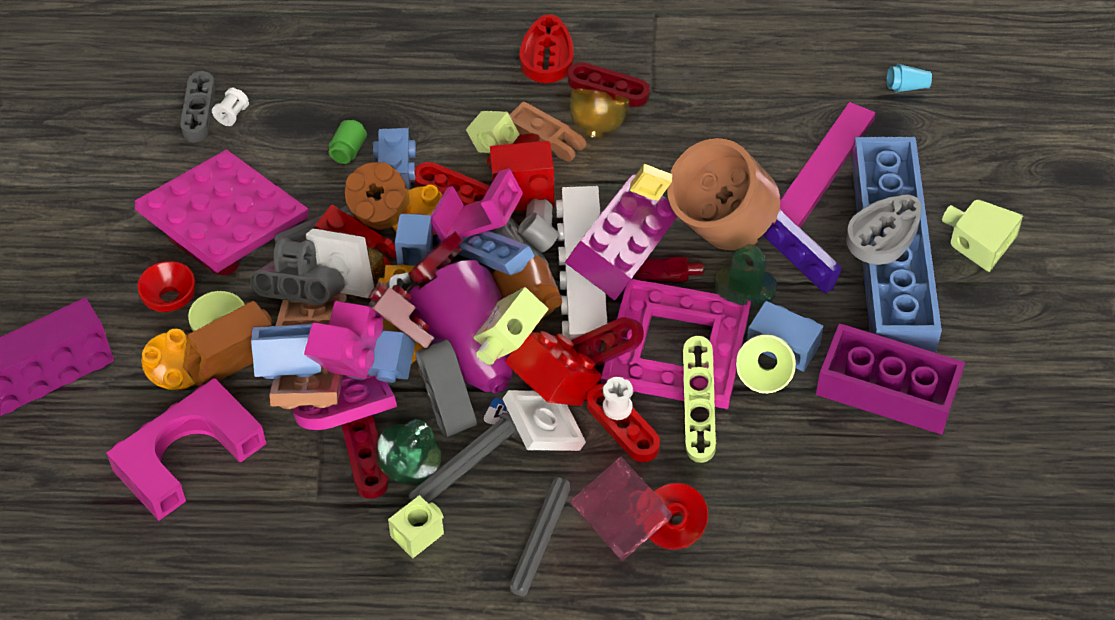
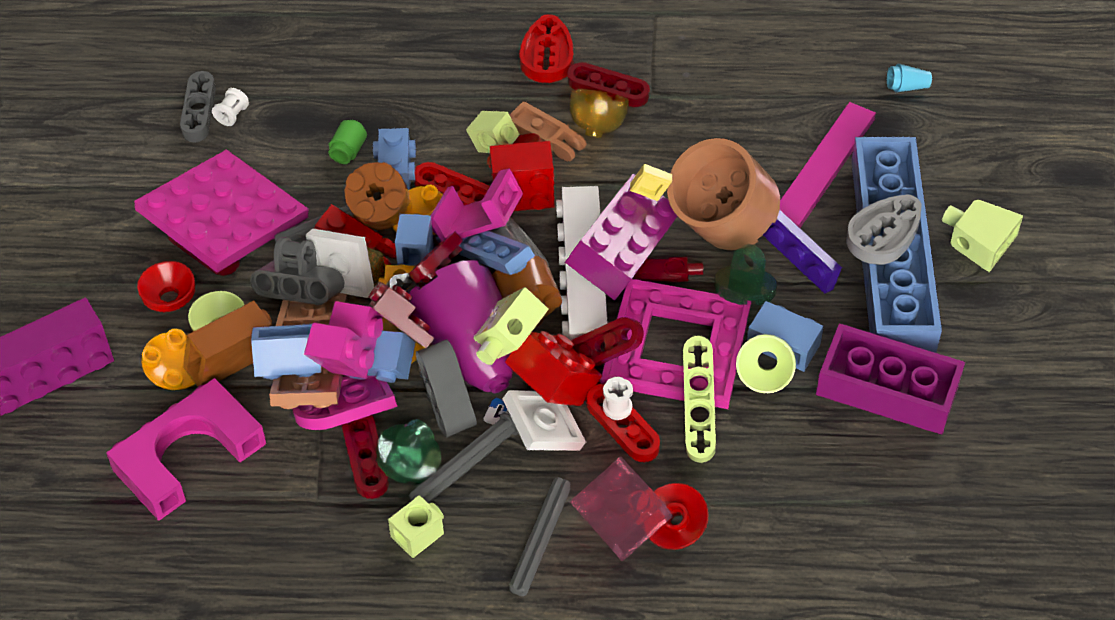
light grey piece [518,199,559,253] -> none

